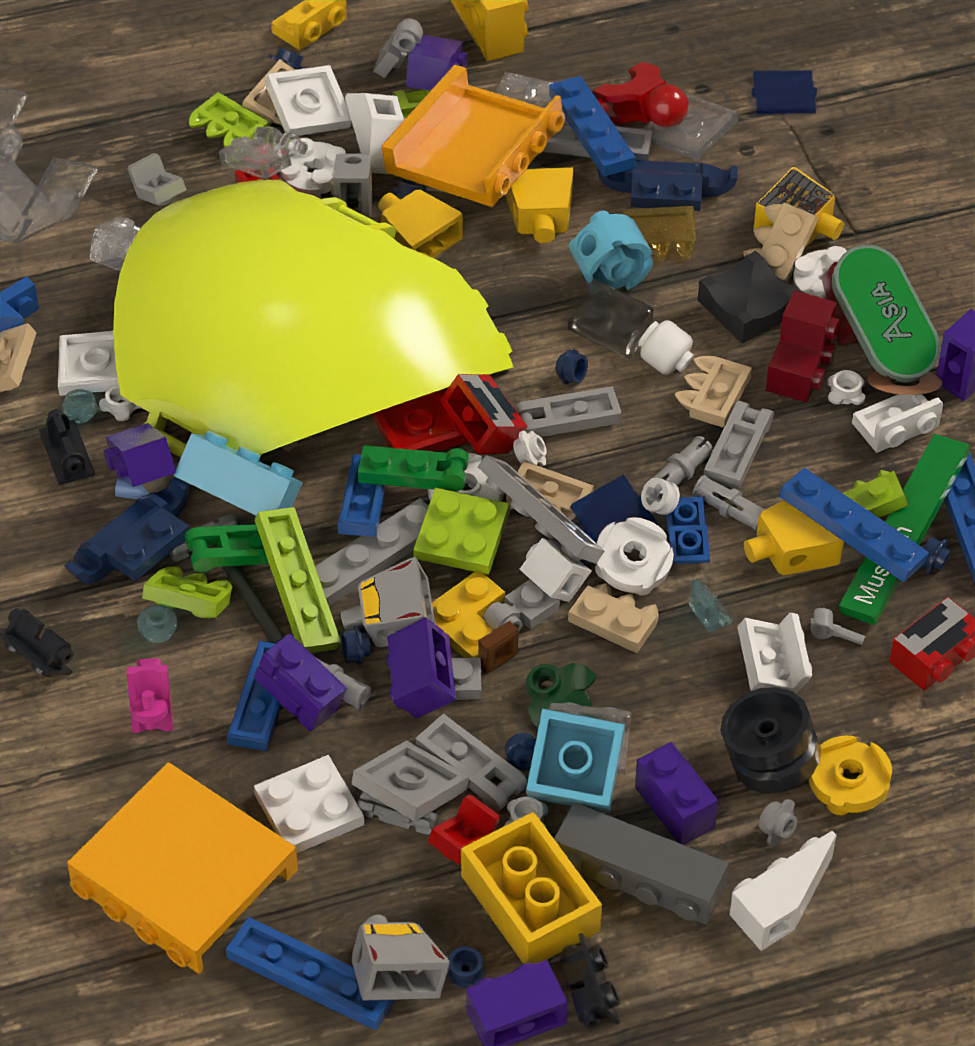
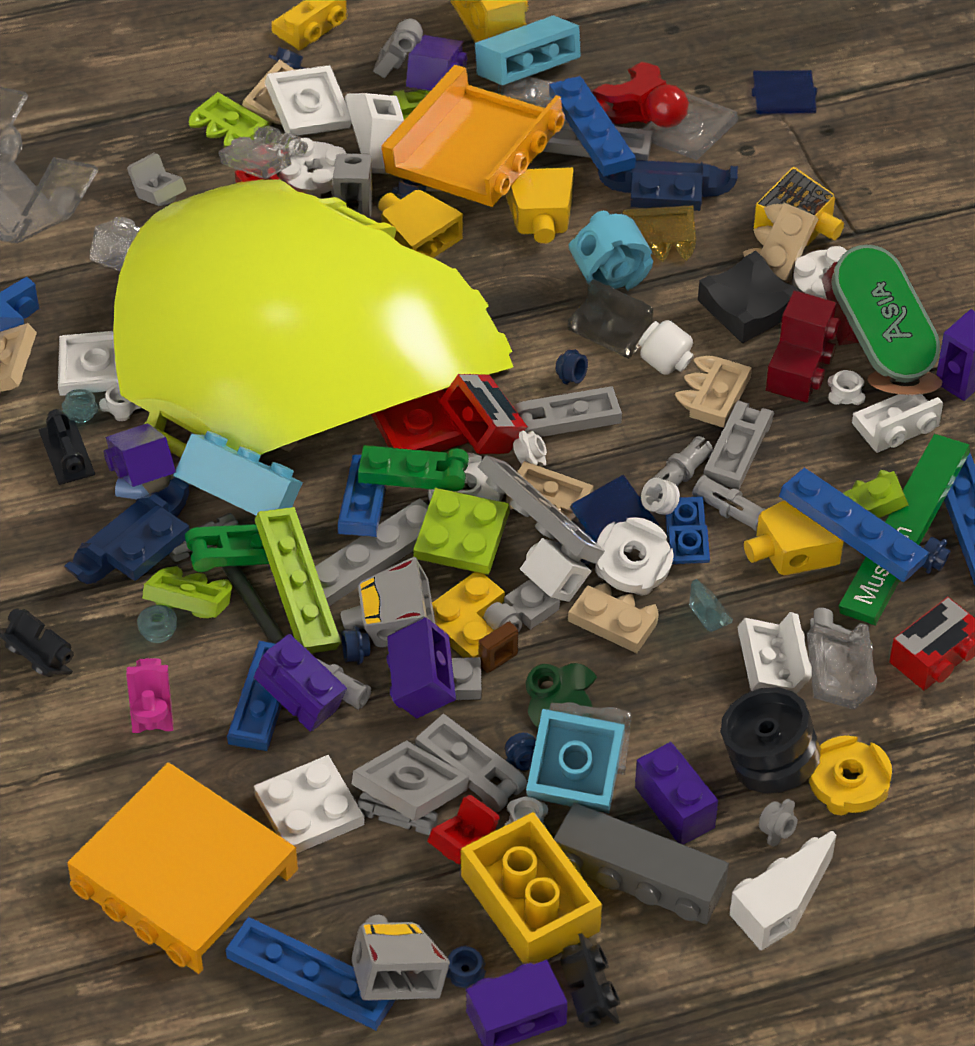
none -> medium azure brick [475,15,581,85]
none -> clear bracket [807,623,877,710]

